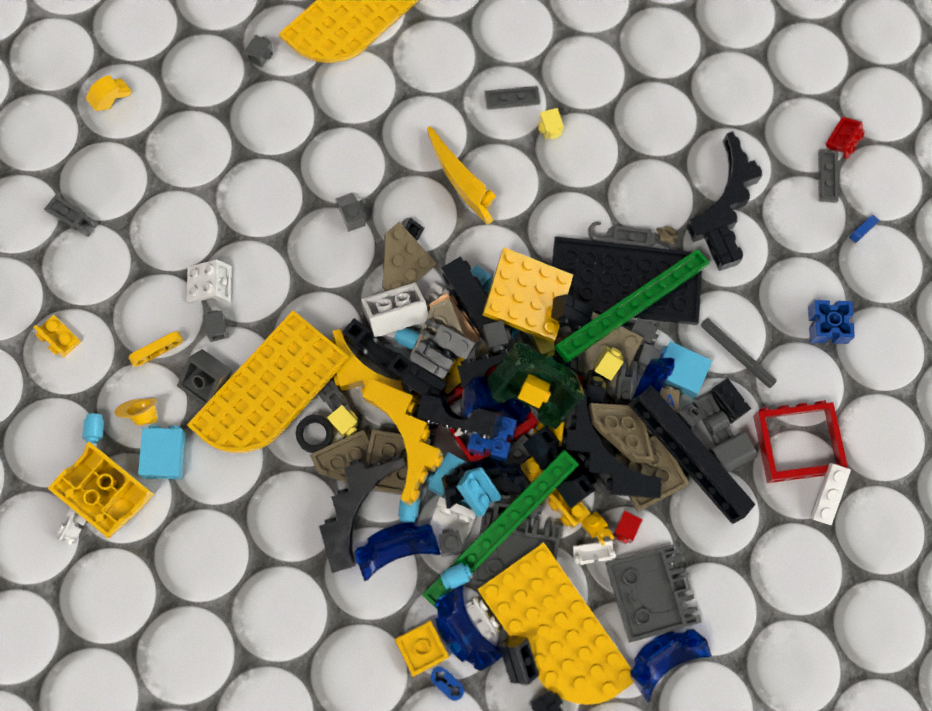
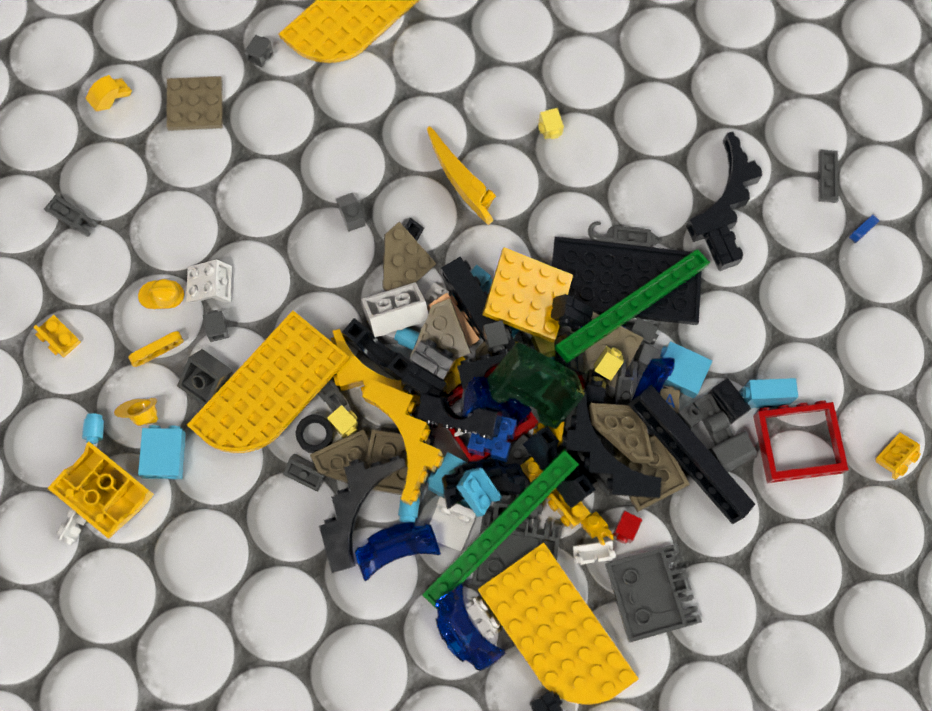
yellow plate [394,620,449,677] -> none
dark grey hinge [420,318,476,360] -> none
blue beam [431,667,464,701] -> none
dark grey brick [439,529,462,557] -> none
medium azure brick [440,562,472,589] -> none
dark grey tile [485,86,540,110] -> none
black brick [499,636,539,685] -> none
yellow brick [518,374,551,408] -> none
clear blue windscreen [630,629,712,703] -> none
dark tan plate [656,226,677,245] -> none
dark grey axle [701,318,777,388] -> none
blue brick [808,300,855,344] -> none
white plate [811,463,851,525] -> none
red bracket [826,117,865,159] -> none
none -> yellow piece [138,279,184,309]
none -> dark tan plate [167,76,223,131]
none -> dark grey slope [283,454,326,492]
none -> medium azure brick [739,378,799,408]
none -> yellow bracket [875,432,921,480]

